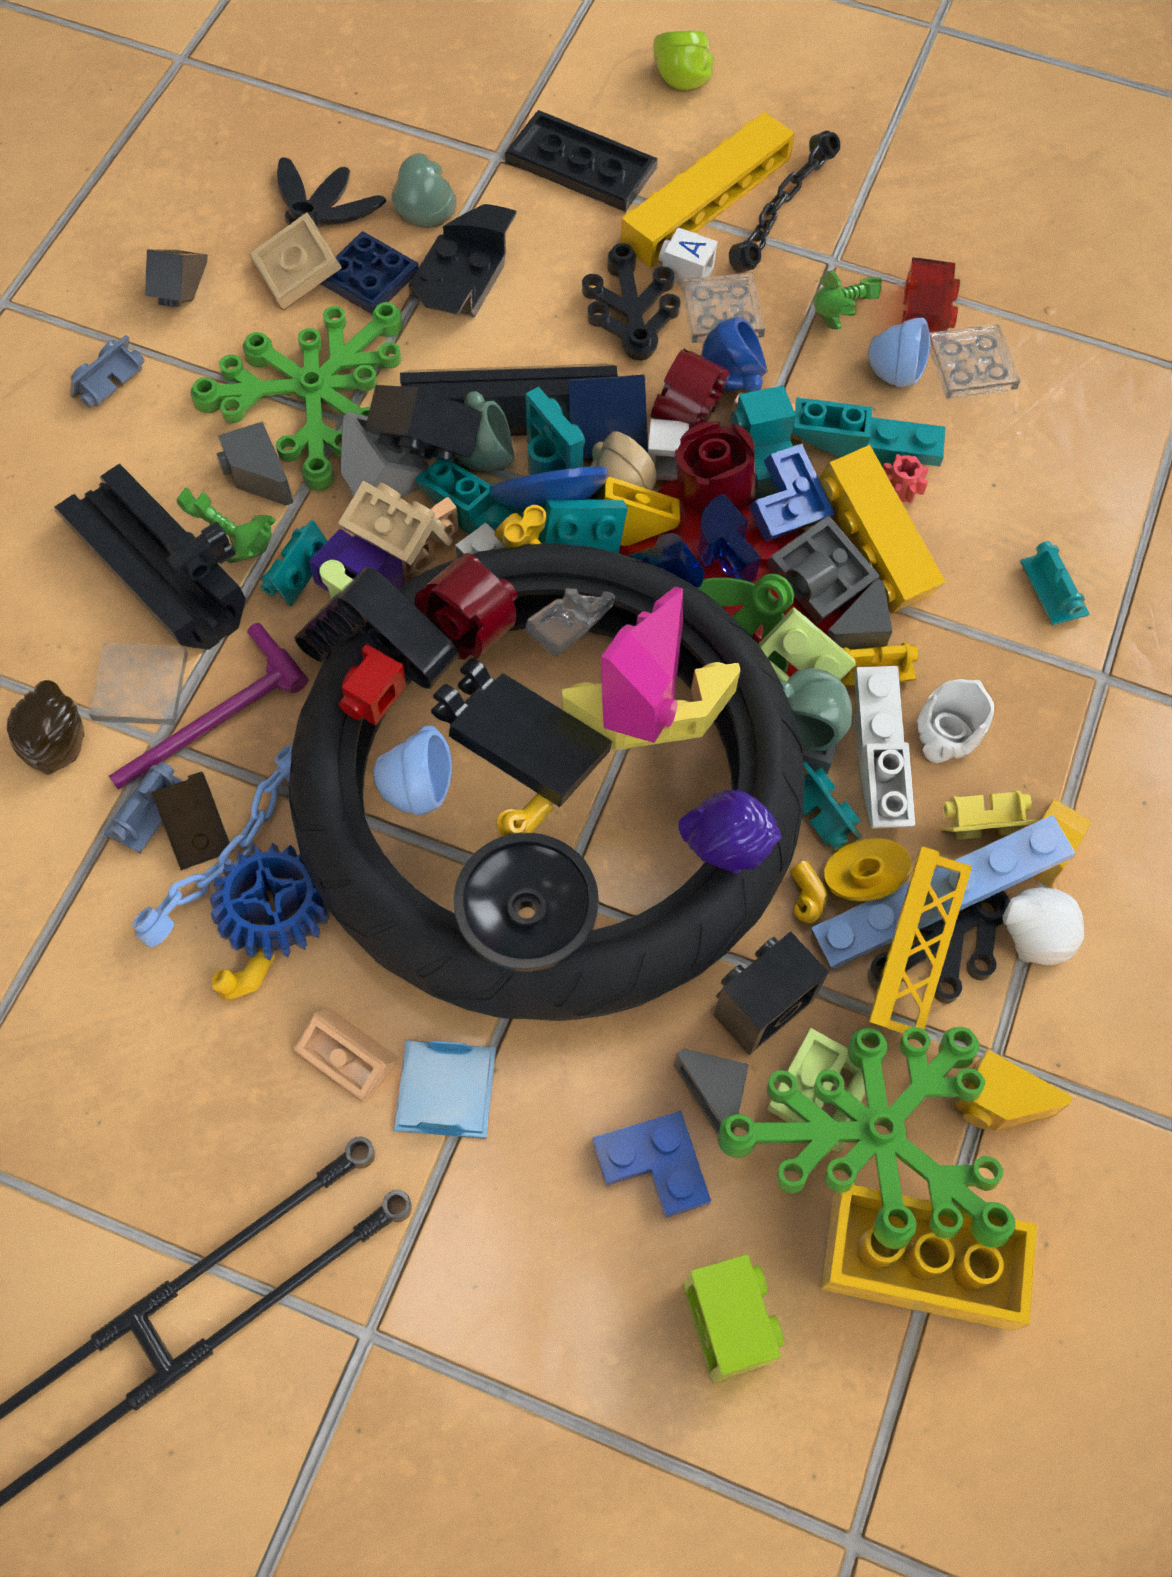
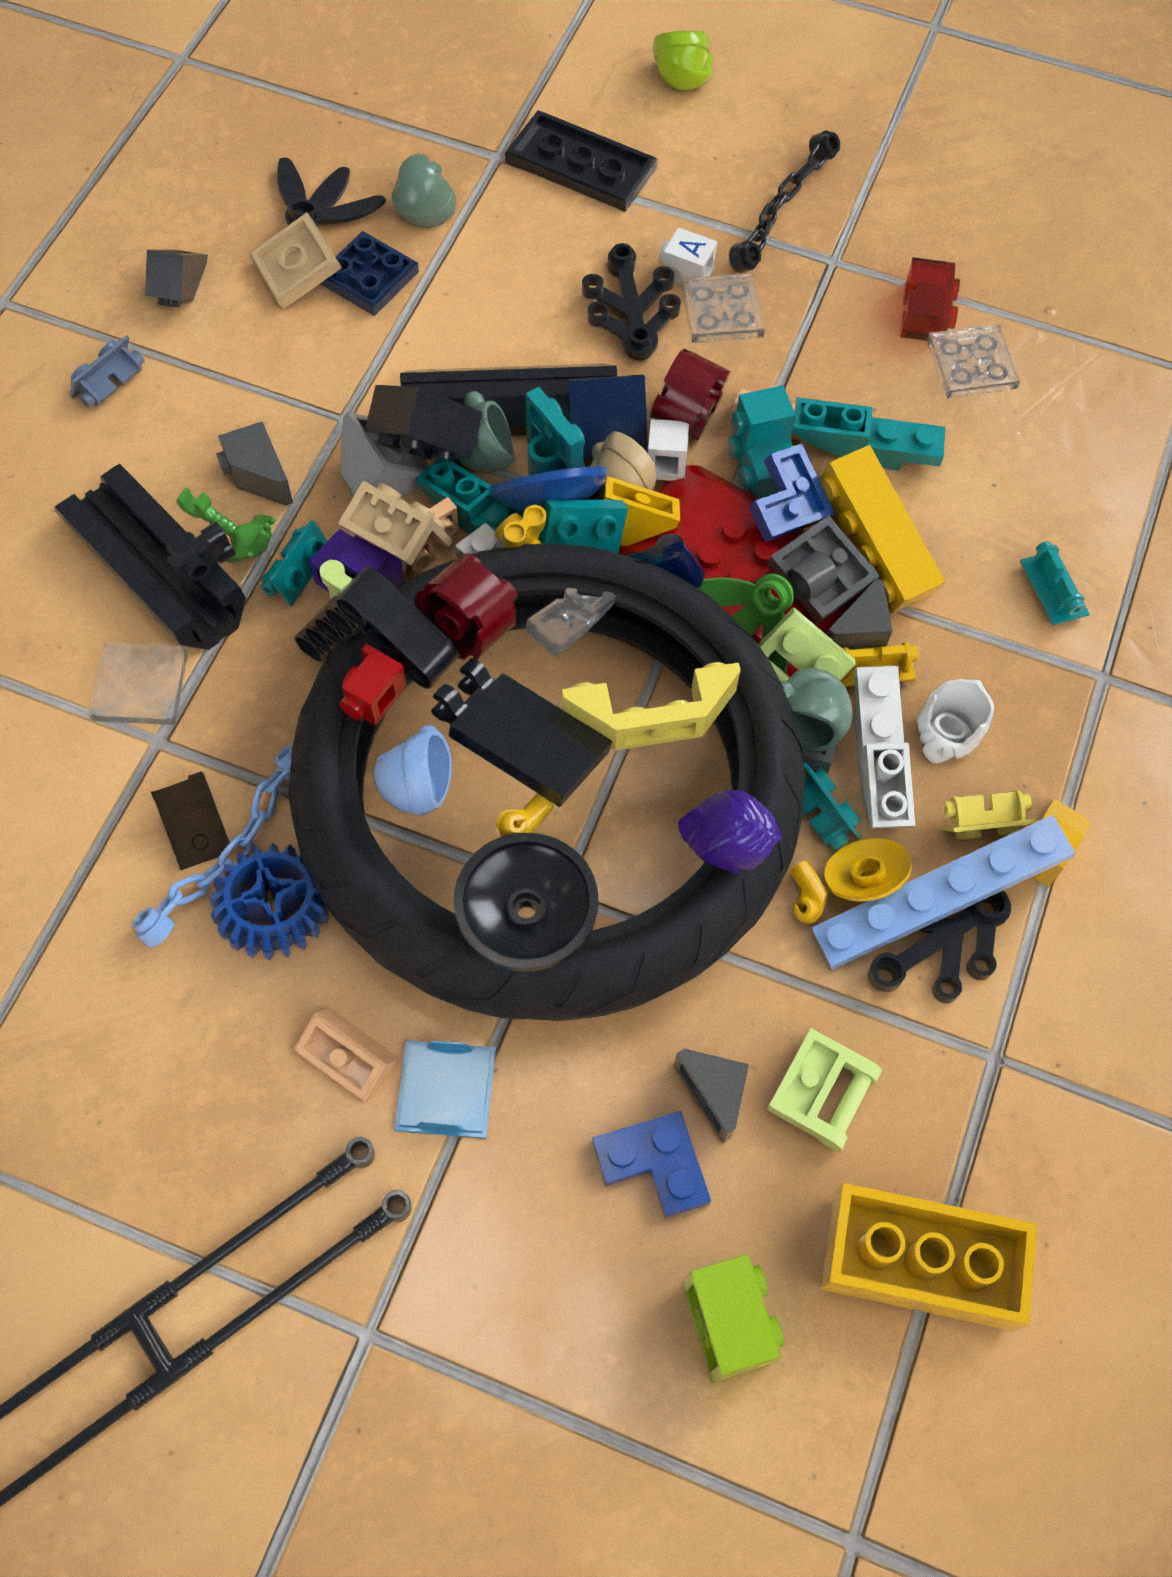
dark brown hair [7,680,85,775] -> none
sand blue hinge [104,762,183,853] -> none
magenta bar [109,623,309,790] -> none
bright green plant [191,302,402,491] -> none
yellow arm [211,947,276,1000] -> none
black piece [408,204,517,317] -> none
dark pink wedge [601,587,683,743] -> none
yellow brick [620,112,795,268] -> none
dark red brick [675,421,757,517] -> none
clear blue brick [697,494,761,582] -> none
blue piece [701,317,768,392] -> none
black brick [713,931,829,1055] -> none
bright green plant [718,1027,1015,1249] -> none
bright green piece [813,270,882,330] -> none
yellow fence [867,846,972,1034] -> none
light blue piece [868,318,930,387] -> none
coral gear [883,454,929,503] -> none
yellow slope [954,1049,1073,1131] -> none
white hair [1002,887,1084,966] -> none

